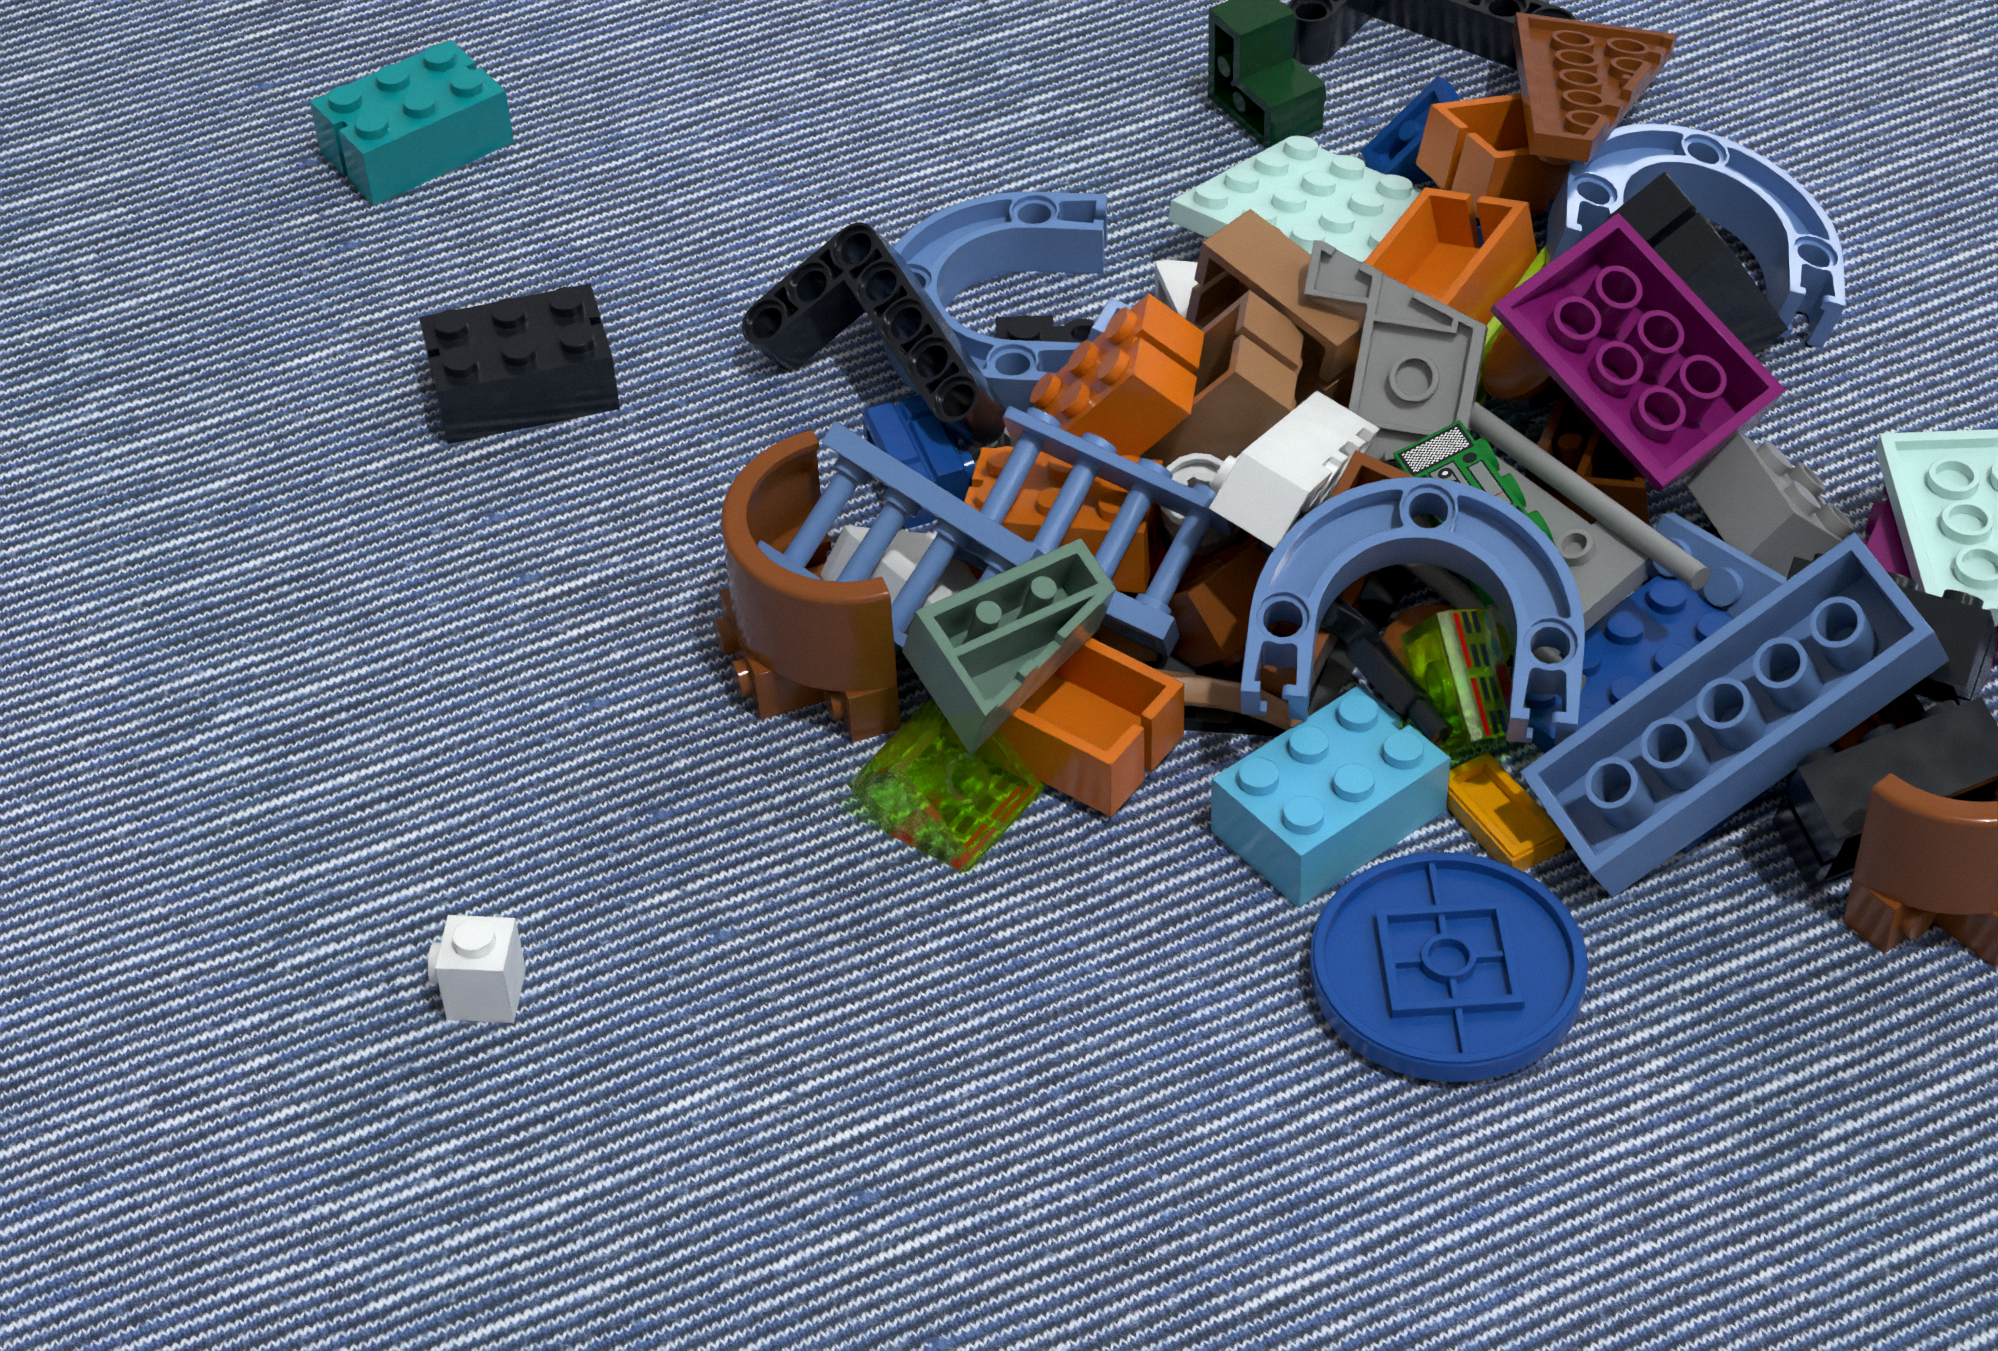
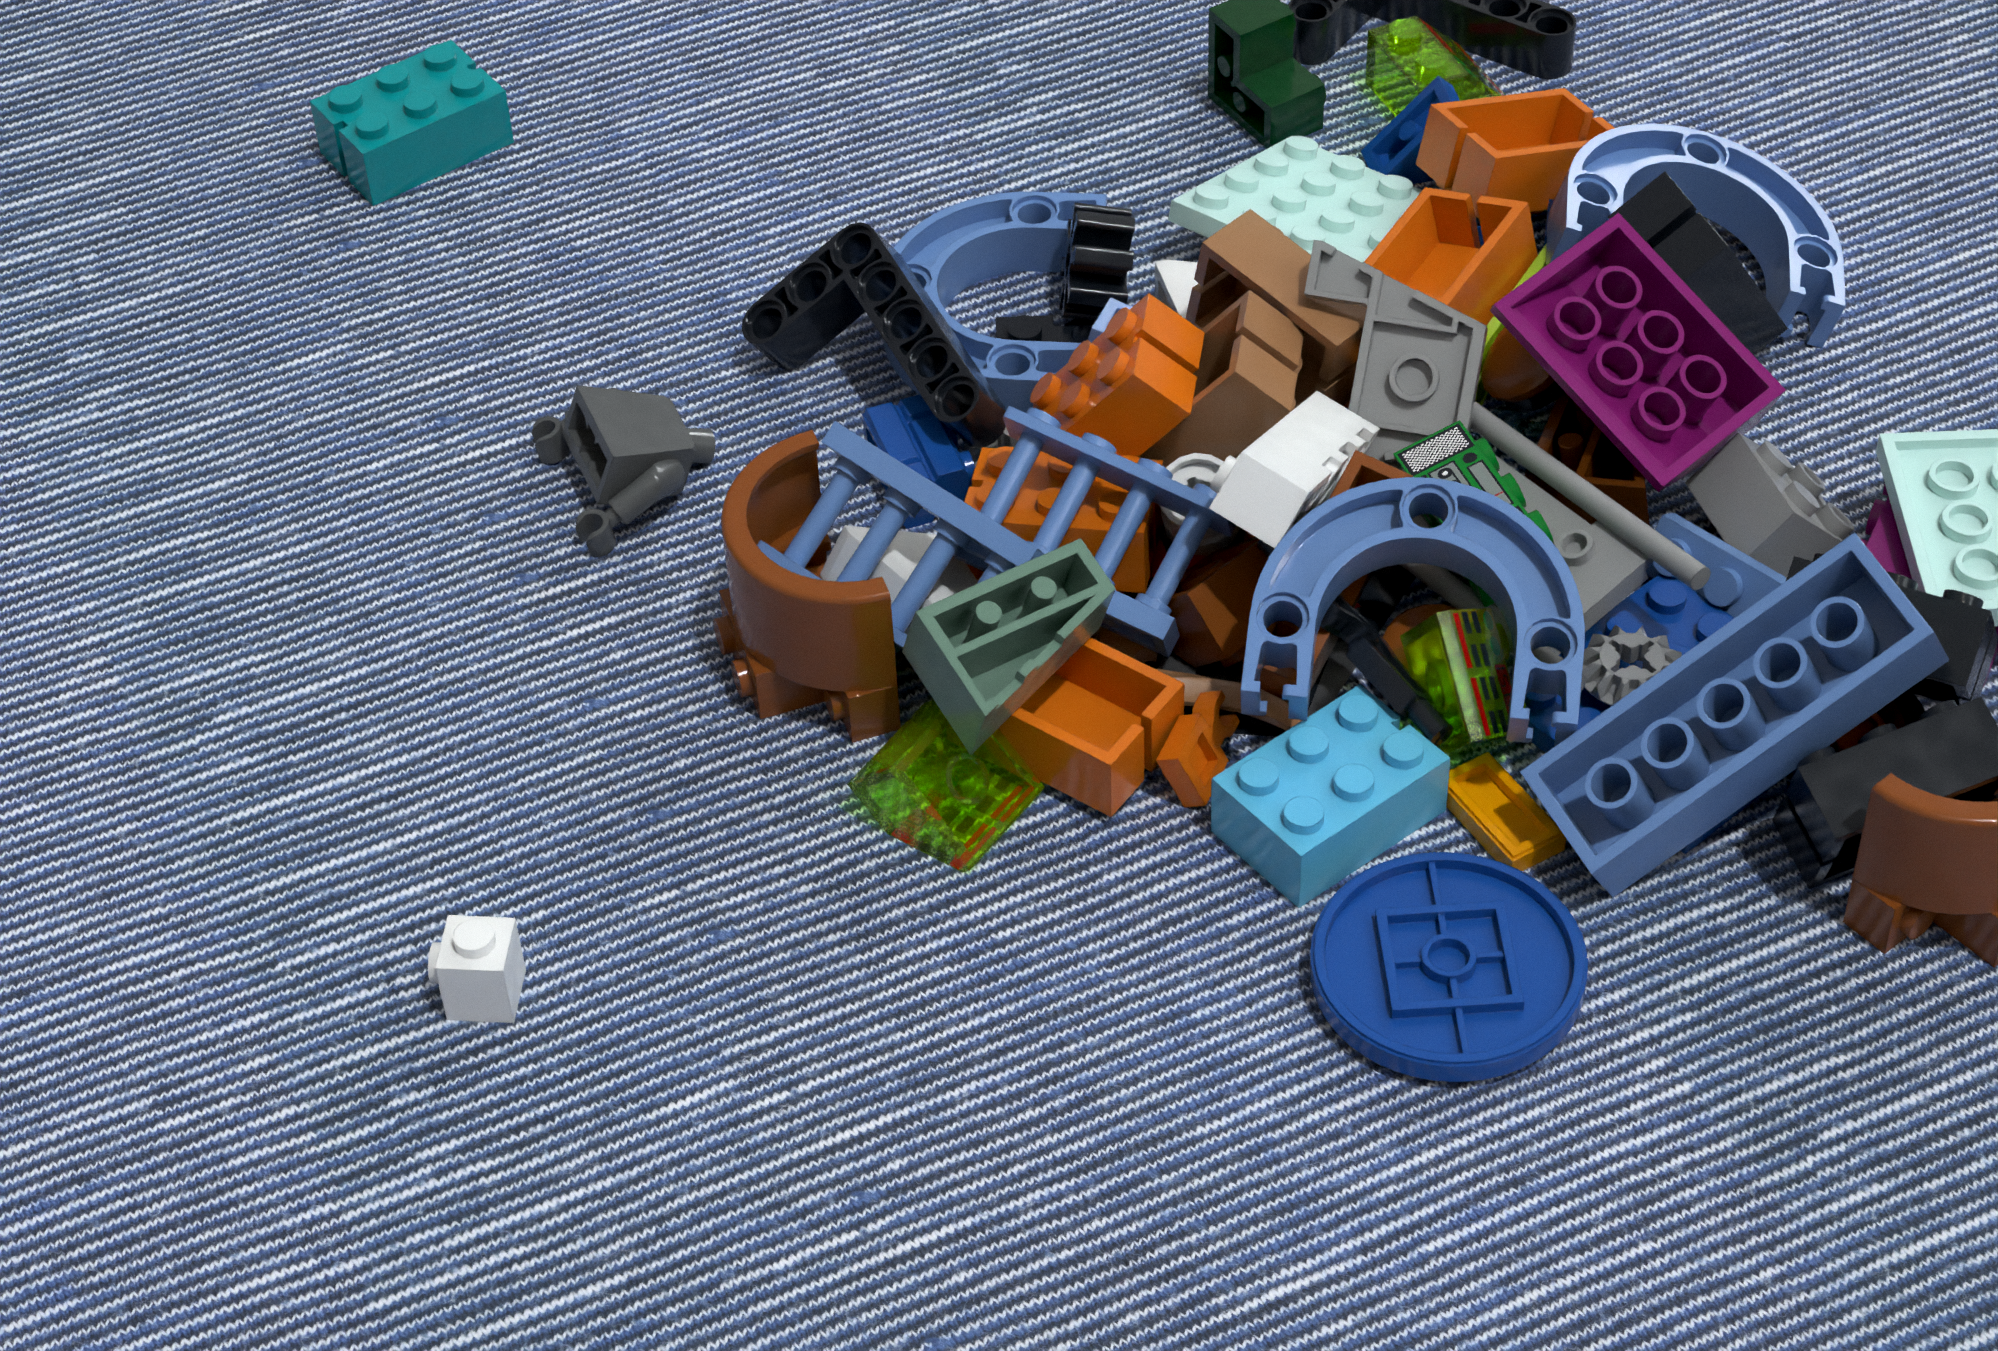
black piece [419,283,620,444] -> none
dark orange wing [1512,12,1677,165] -> none
none -> dark grey torso [532,386,715,557]
none -> black gear [1059,202,1135,322]
none -> orange plate [1156,690,1240,808]
none -> clear neon green slope [1365,15,1505,117]
none -> light grey gear [1582,625,1682,706]

